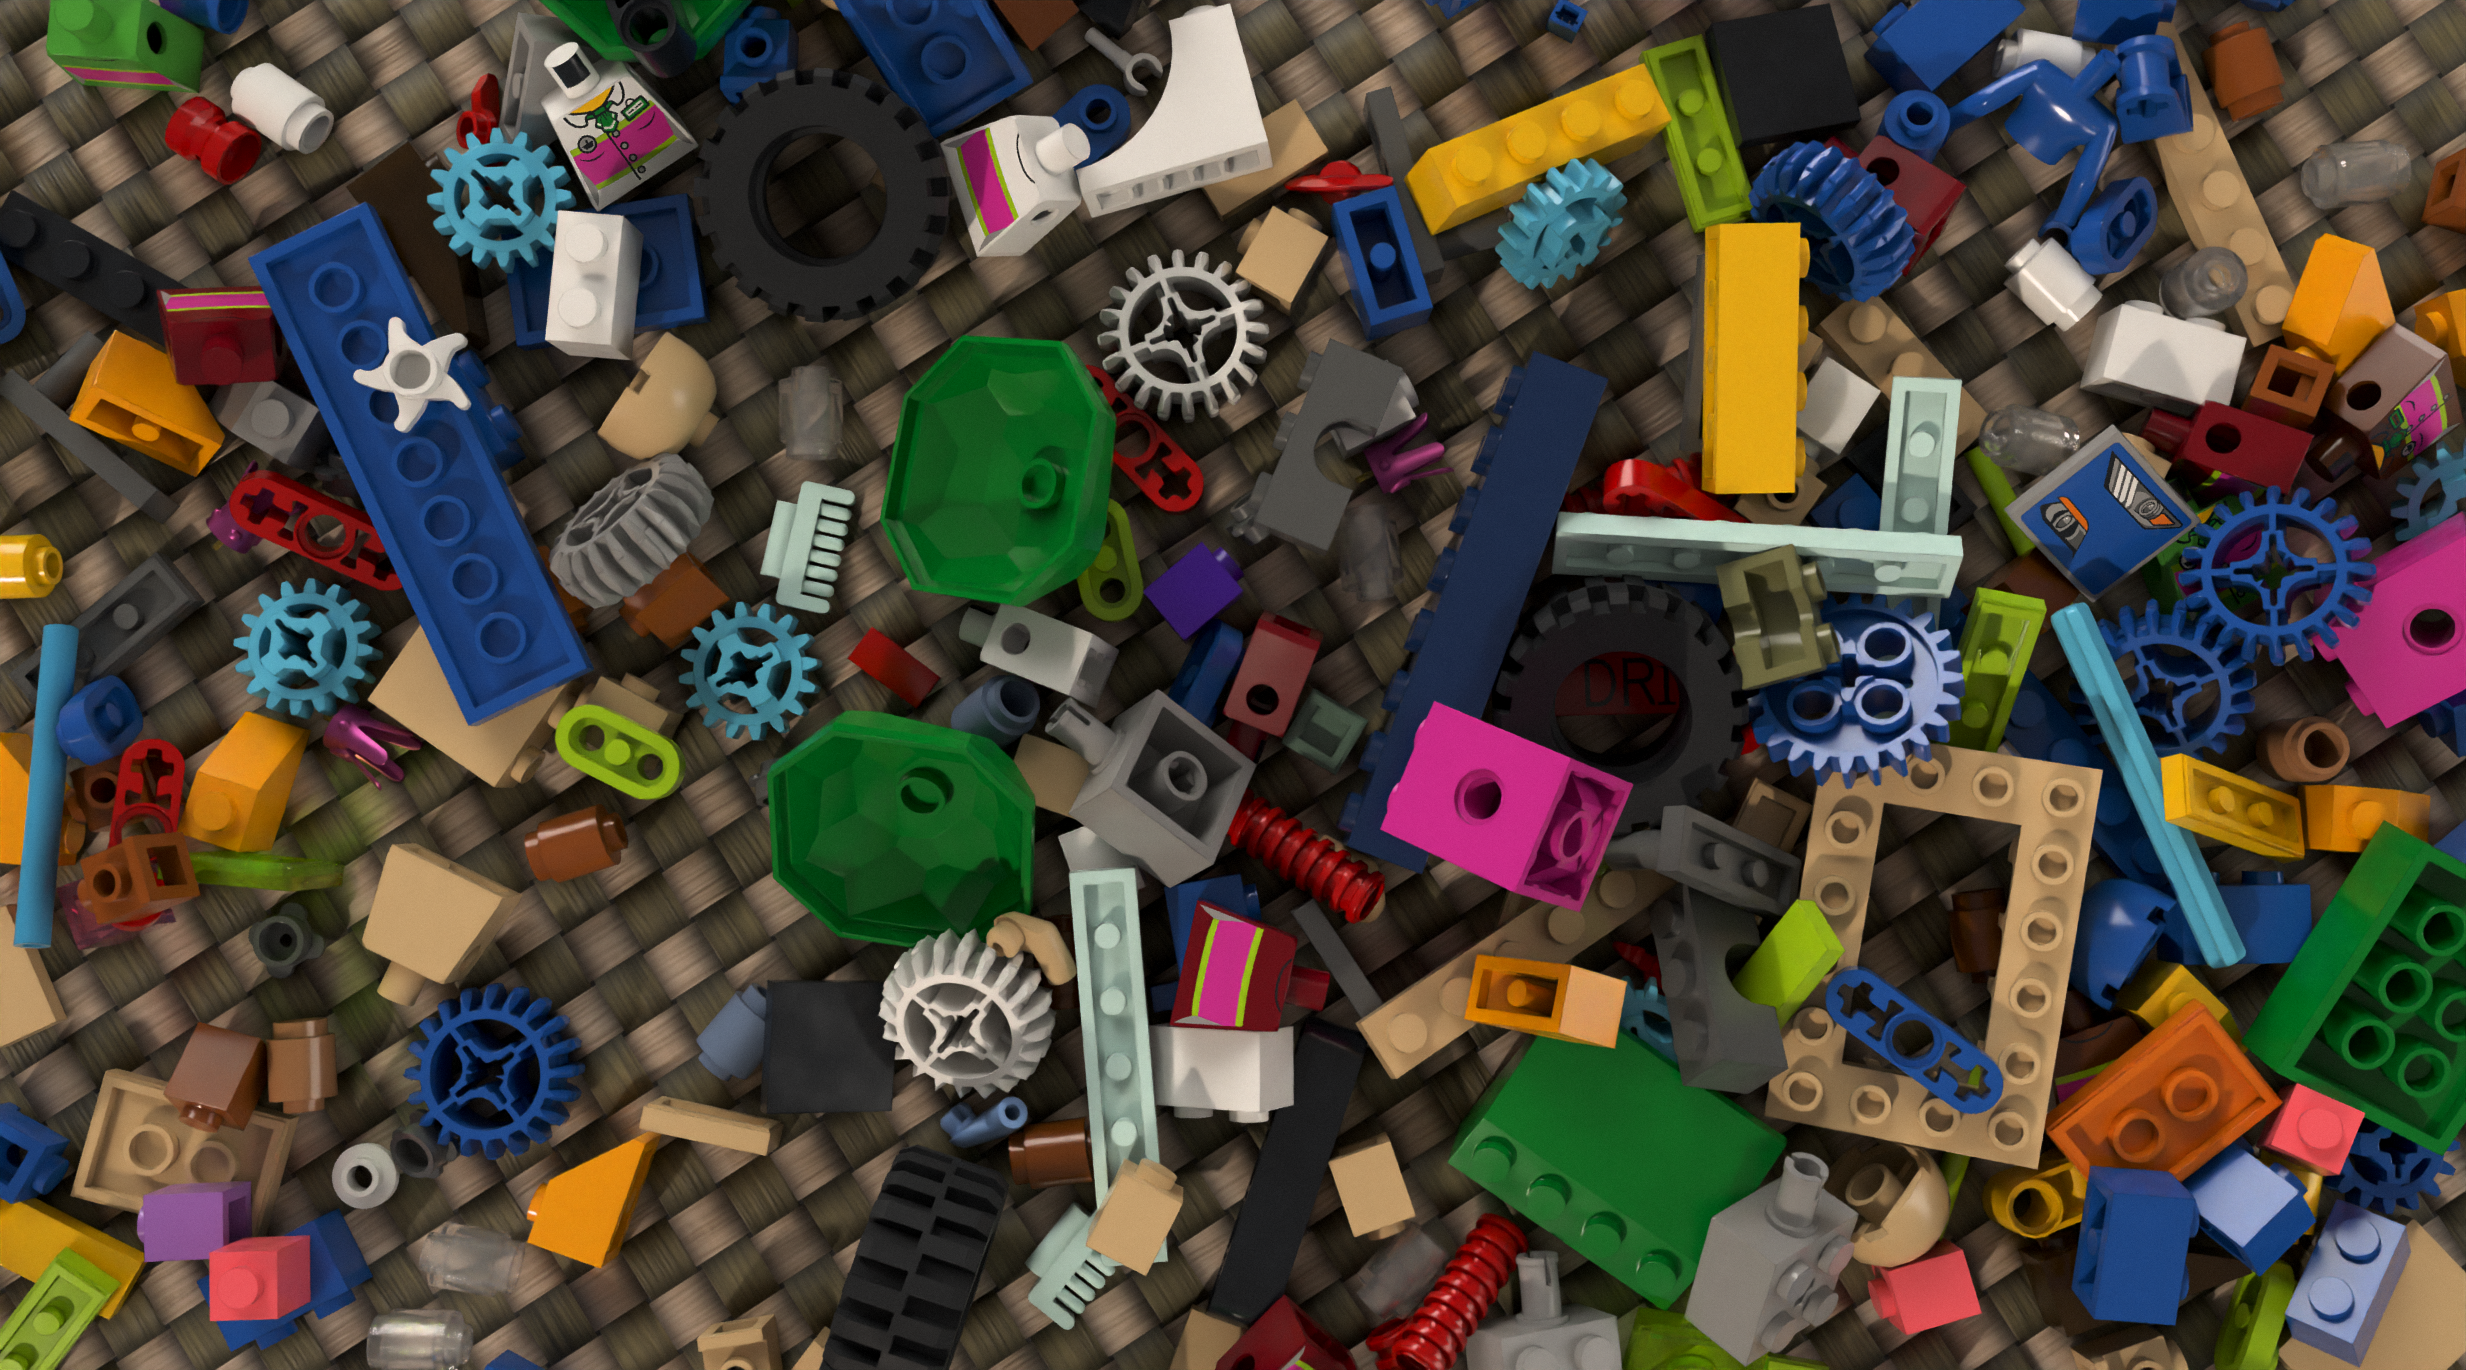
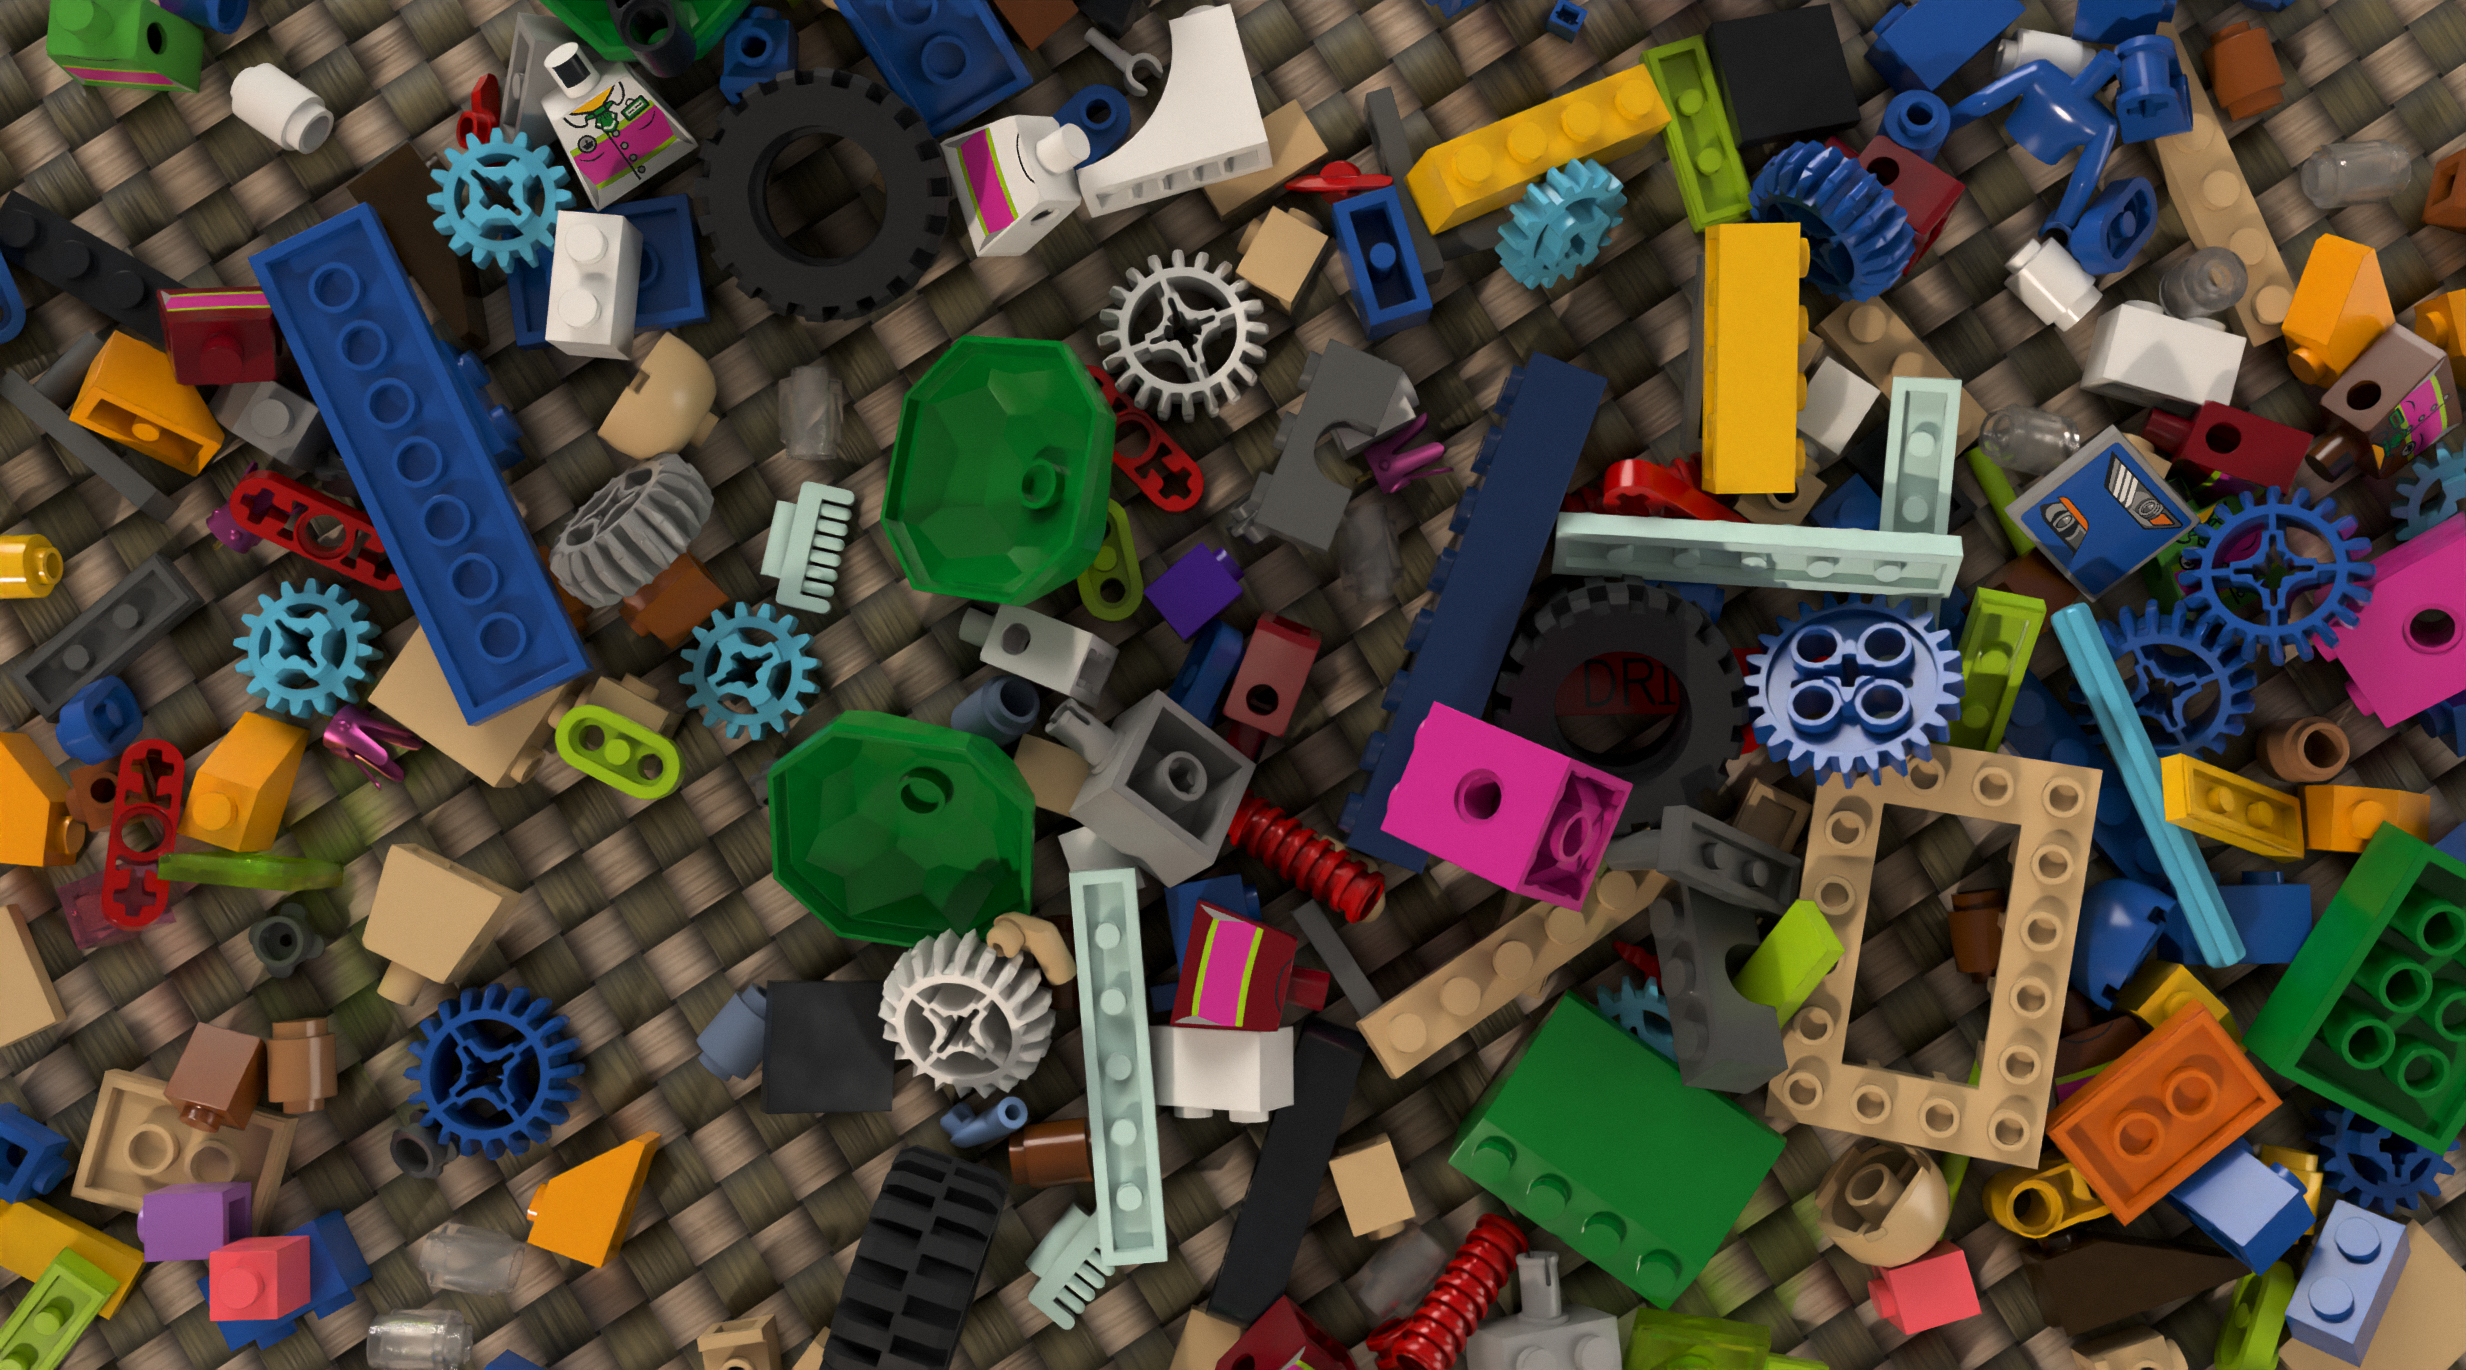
dark azure piece [13,624,79,949] -> none
dark orange brick [77,832,201,925] -> none
red wheel [165,96,262,185] -> none
white plate [332,1143,400,1209] -> none
white animal [353,317,471,433] -> none
dark orange brick [524,804,628,883] -> none
tan tile [639,1096,784,1156] -> none
red piece [848,627,941,709] -> none
tan brick [1086,1158,1183,1276] -> none
sand green tile [1281,688,1368,775] -> none
light orange slope [1464,954,1627,1049] -> none
light grey brick [1684,1152,1859,1367] -> none
olive cylinder [1715,544,1842,691] -> none
blue beam [1825,966,2003,1114] -> none
blue brick [2071,1166,2199,1325] -> none
dark orange brick [2240,344,2336,432] -> none
coral brick [2255,1083,2365,1176] -> none

